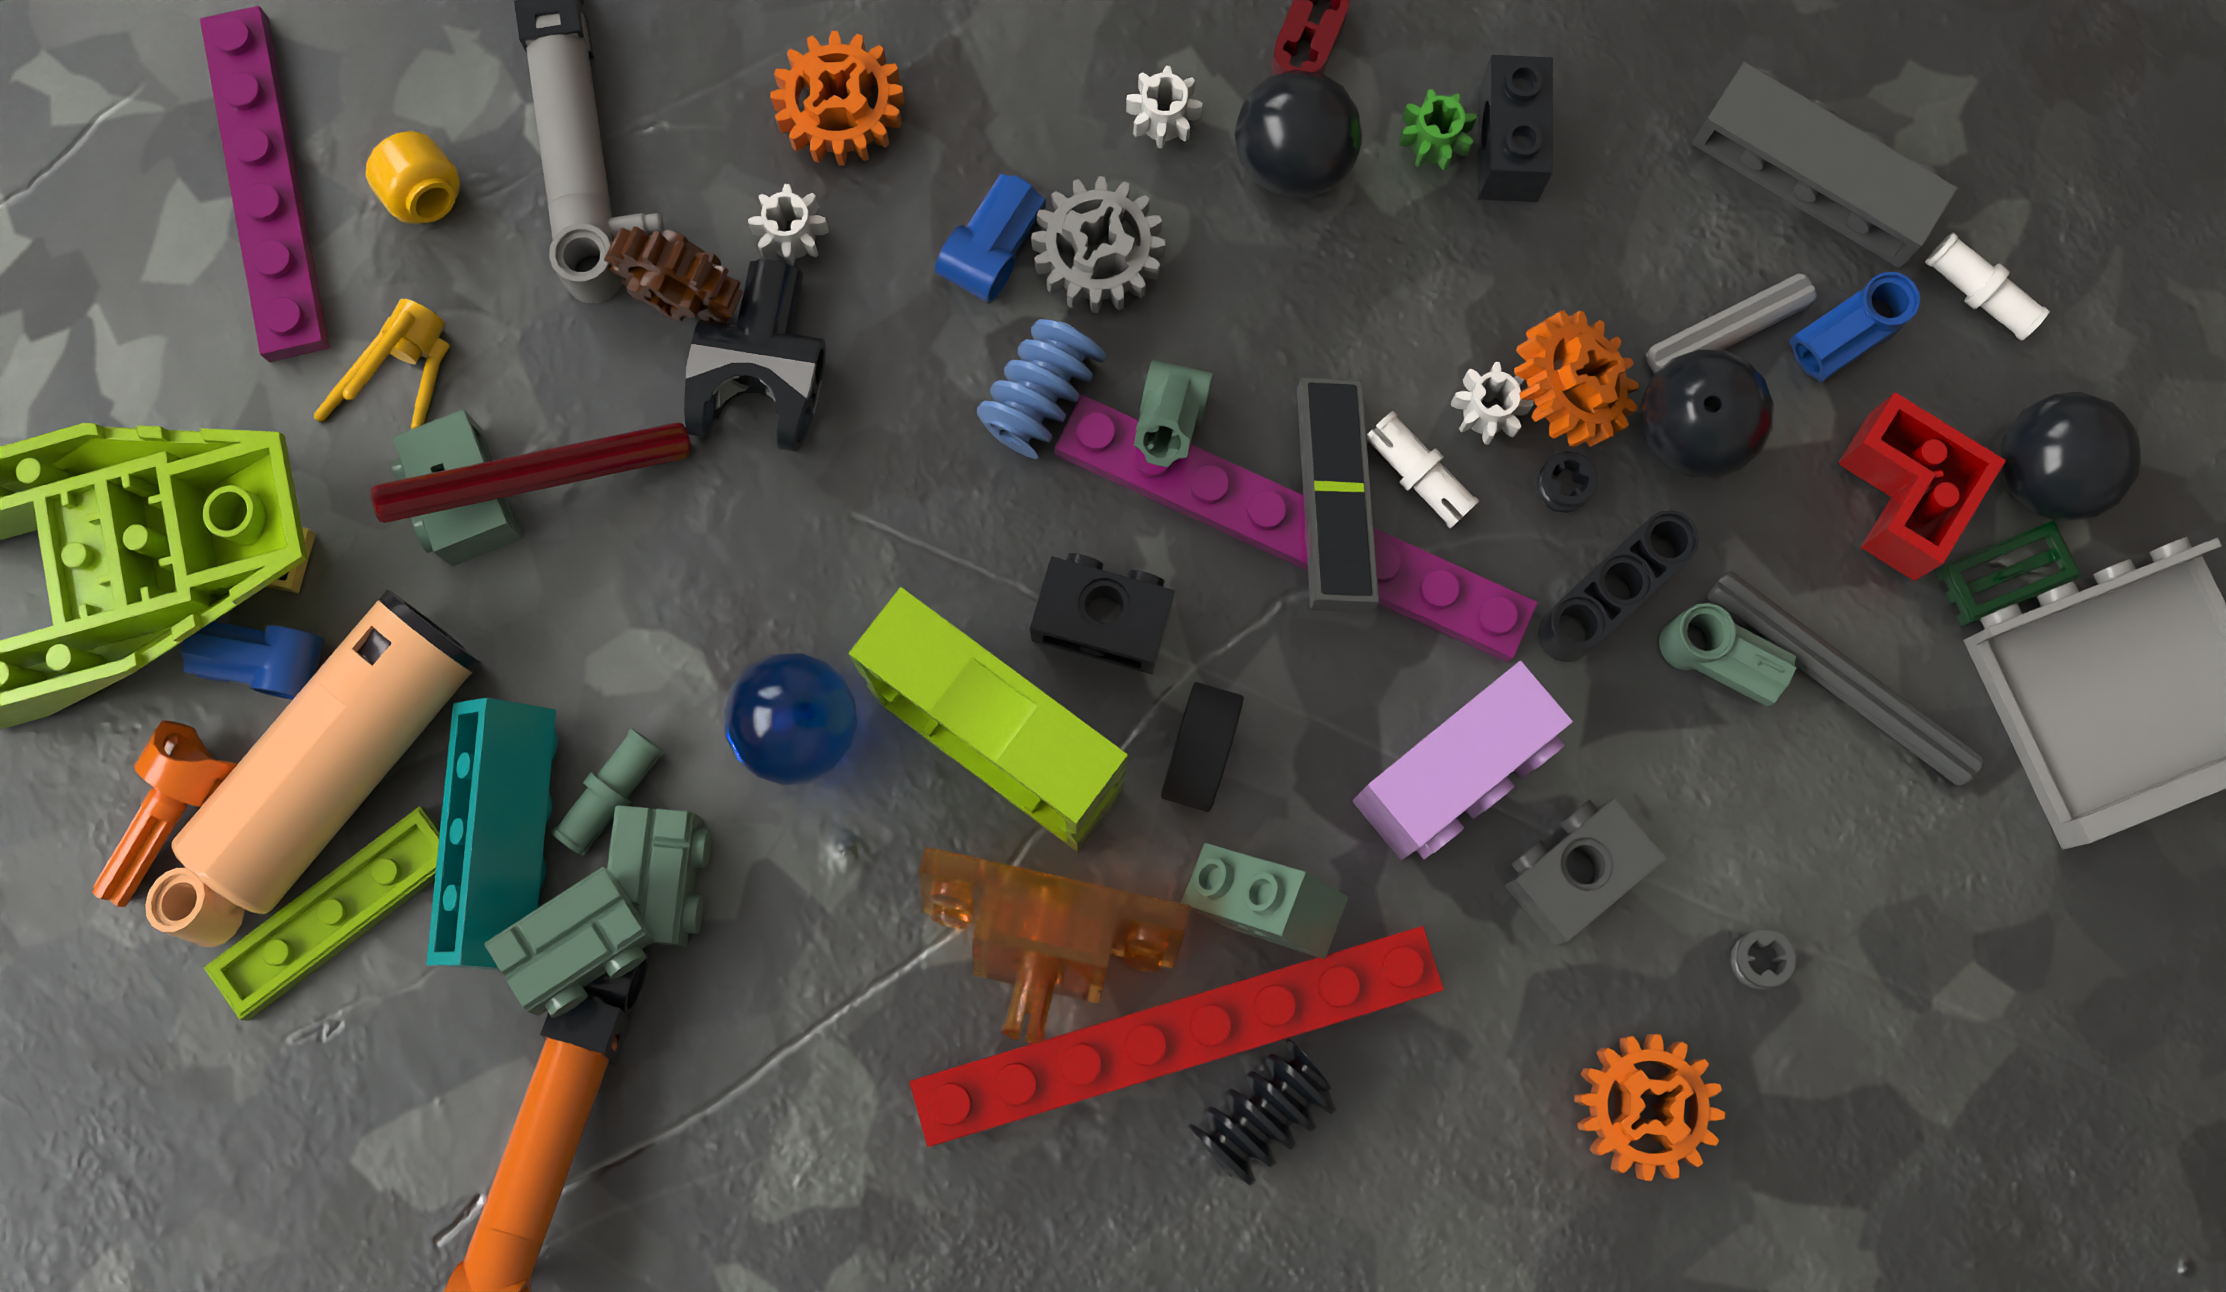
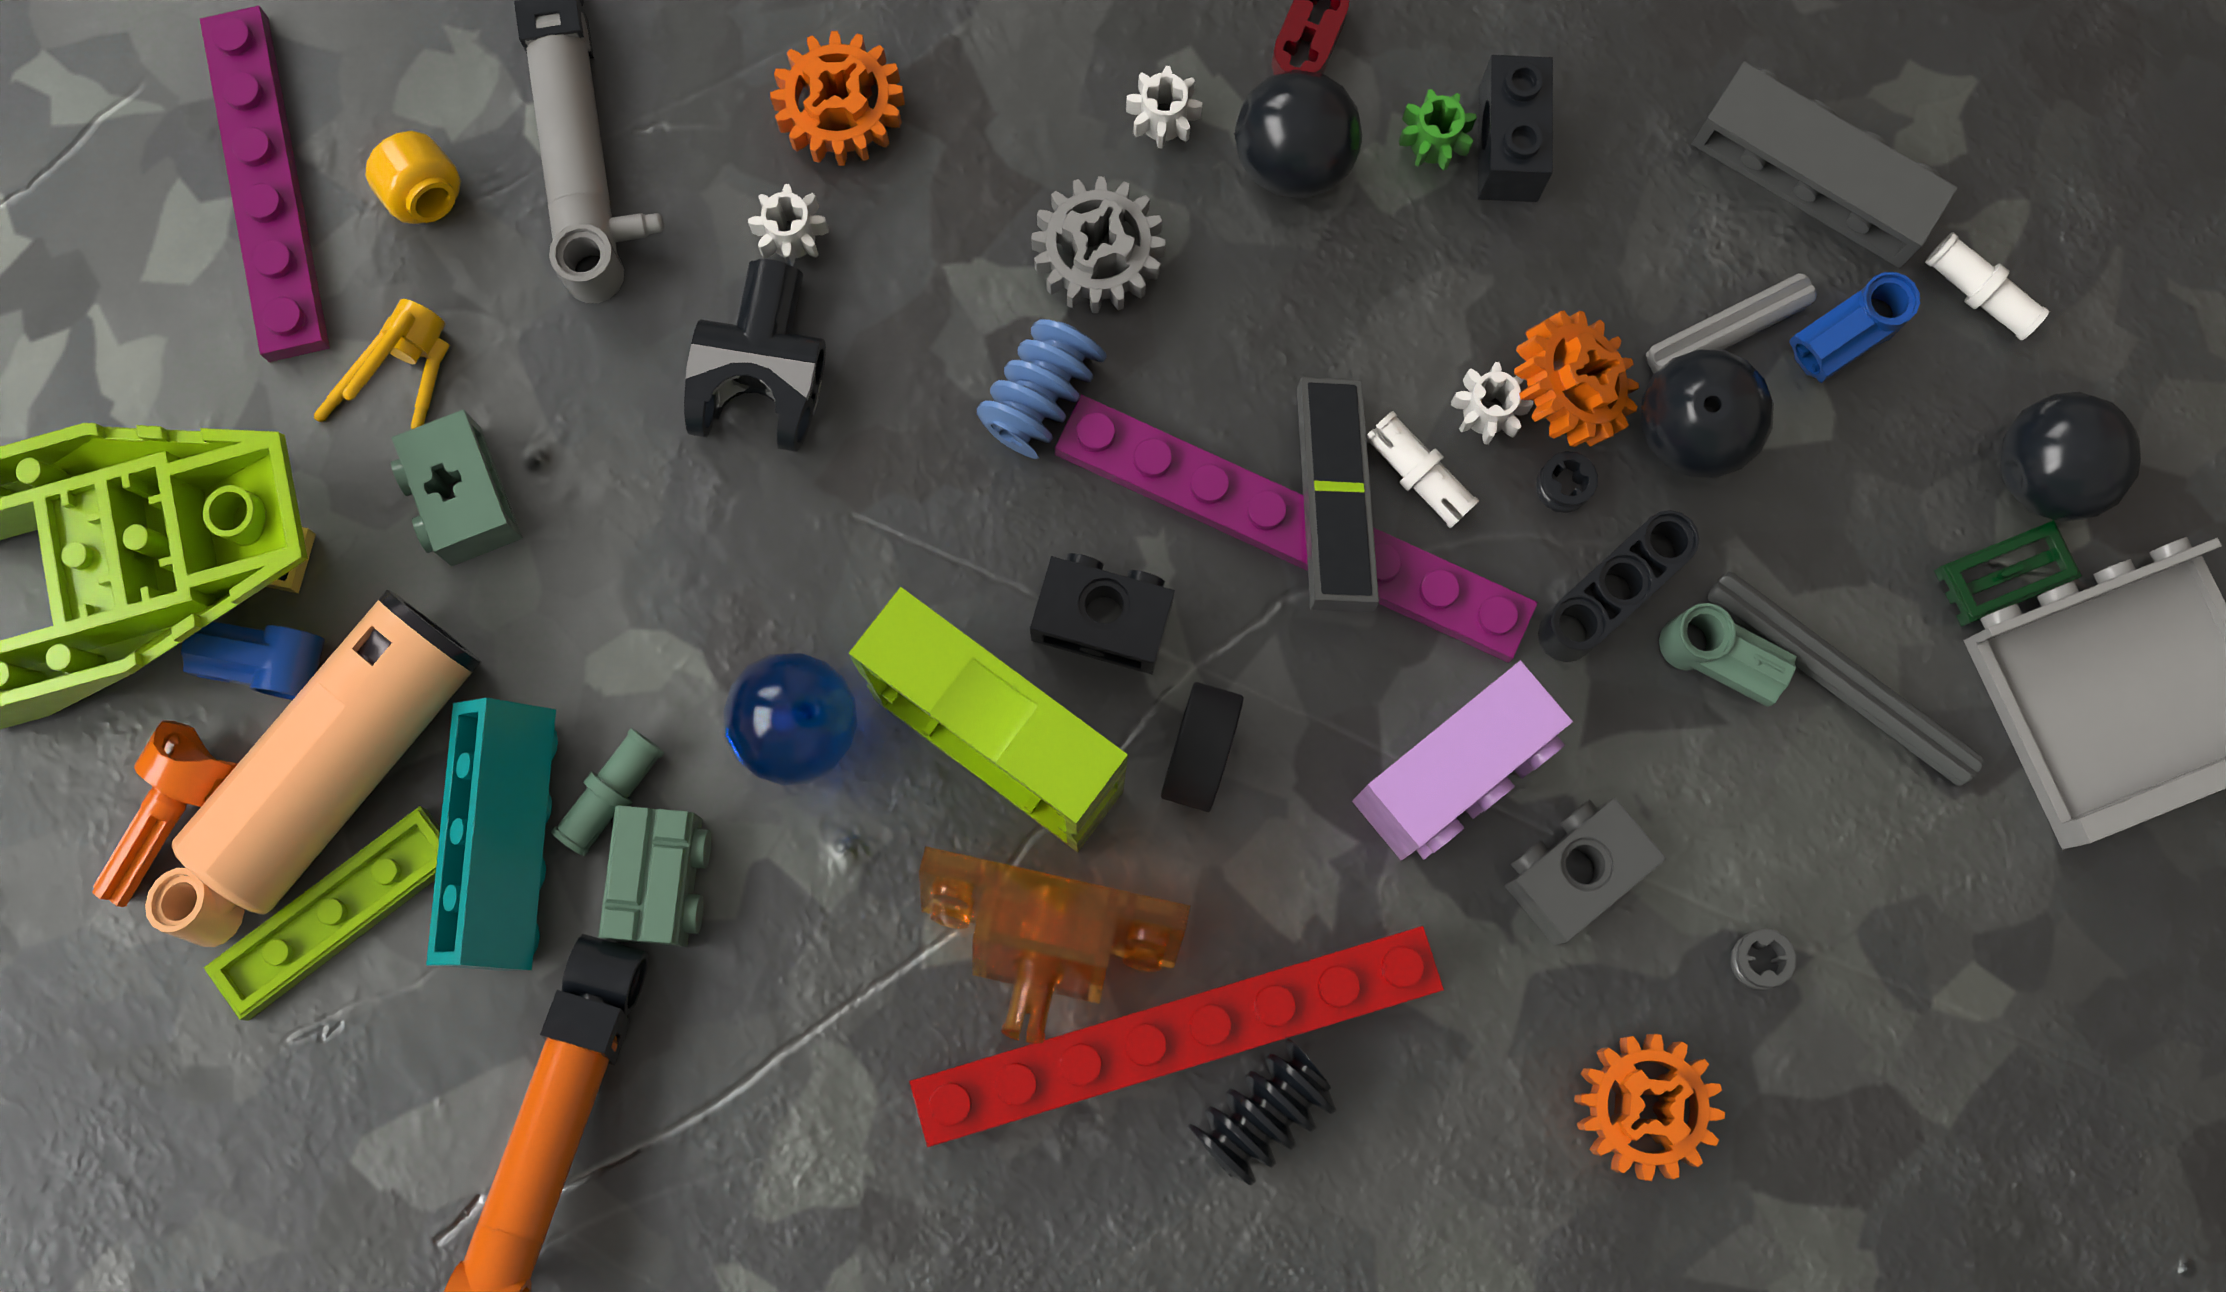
dark red axle [371,422,691,523] -> none
sand green brick [485,867,655,1018] -> none
reddish brown gear [604,227,743,323] -> none
blue piece [935,174,1046,304] -> none
sand green piece [1134,359,1213,467] -> none
sand green brick [1181,843,1348,959] -> none
red brick [1838,392,2006,581] -> none

